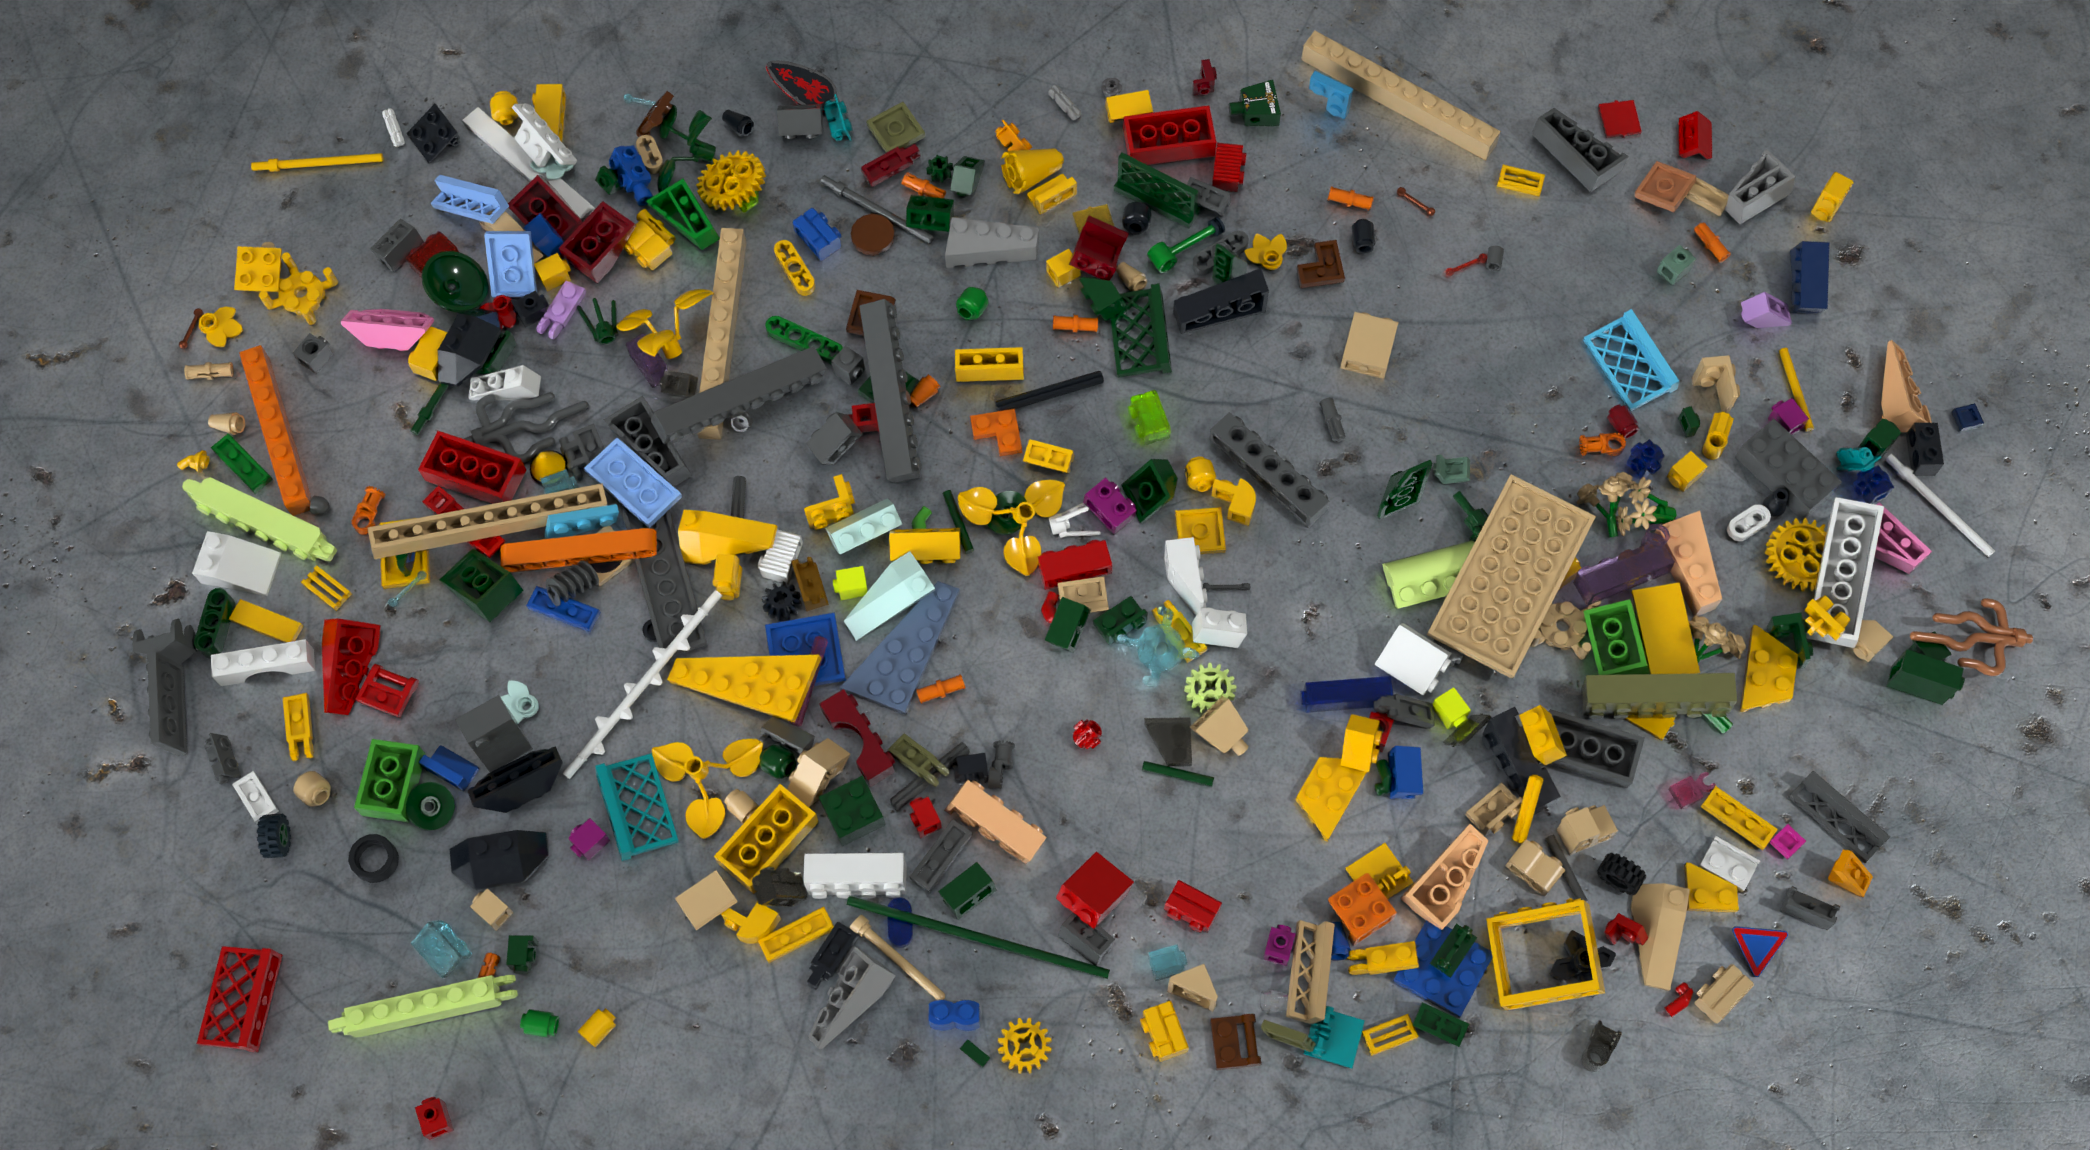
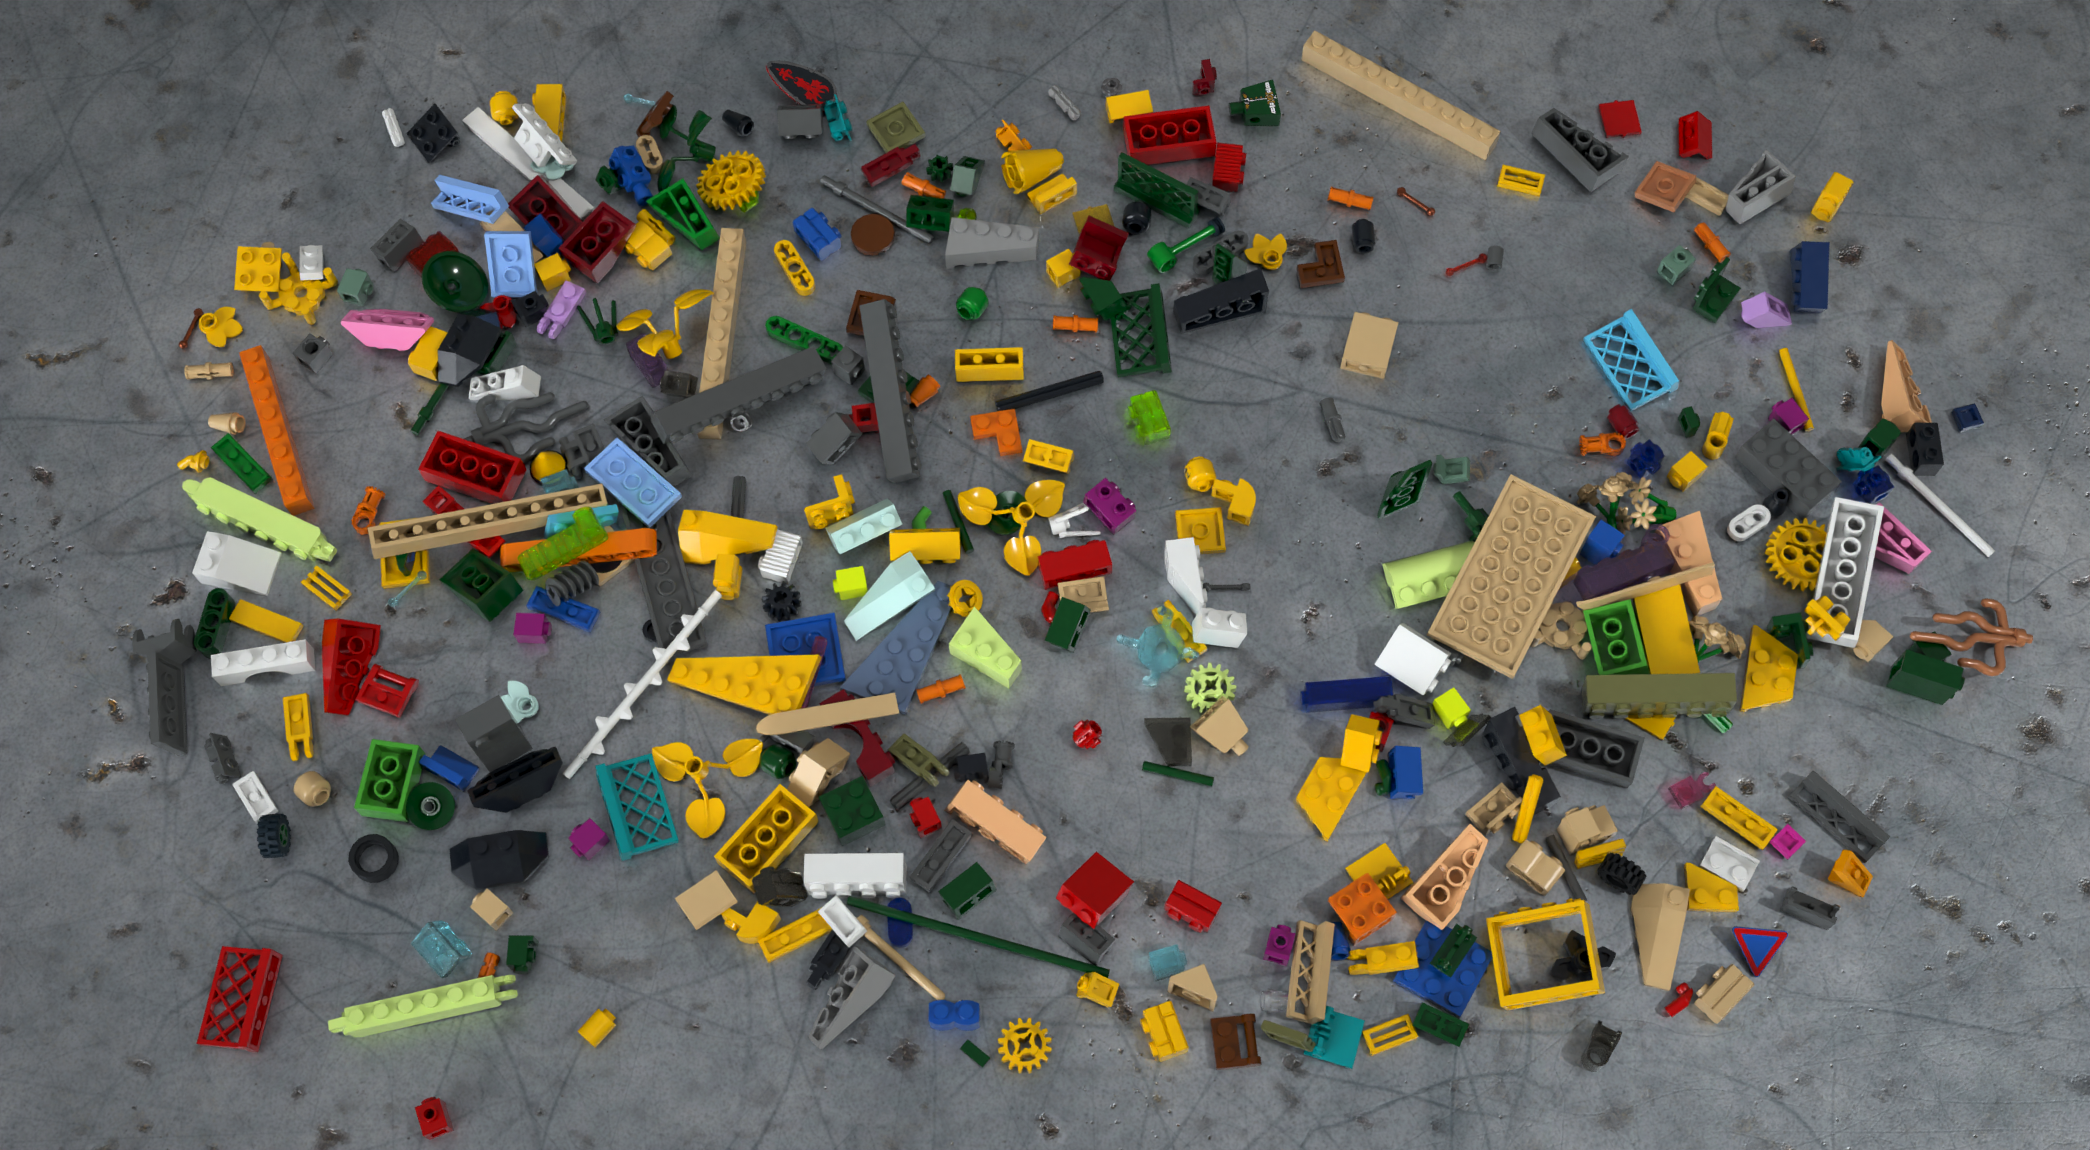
yellow bar [251,153,384,172] -> none
dark grey hinge [310,495,329,515] -> none
green brick [520,1009,559,1038] -> none
tan brick [724,789,759,824] -> none
pearl gold hinge [791,557,829,611] -> none
dark green bracket [1093,596,1148,645] -> none
tan cone [1116,262,1147,291] -> none
dark green slope [1121,459,1178,523] -> none
dark grey brick [1209,412,1330,528] -> none
dark azure plate [1309,71,1353,119] -> none
red bracket [1605,913,1648,946] -> none
tan bracket [1692,355,1740,413] -> none
none -> white plate [299,245,324,280]
none -> sand green brick [337,268,373,306]
none -> magenta brick [513,613,552,644]
none -> clear neon green beam [517,506,608,580]
none -> tan piece [756,693,899,735]
none -> white tile [818,895,867,947]
none -> yellow gear [947,580,983,617]
none -> yellowish green wedge [949,607,1022,689]
none -> clear neon green hinge [957,208,977,220]
none -> yellow bracket [1076,972,1119,1008]
none -> yellow tile [1574,839,1626,869]
none -> tan piece [1576,562,1715,610]
none -> blue brick [1579,519,1625,570]
none -> dark green bracket [1693,257,1741,323]

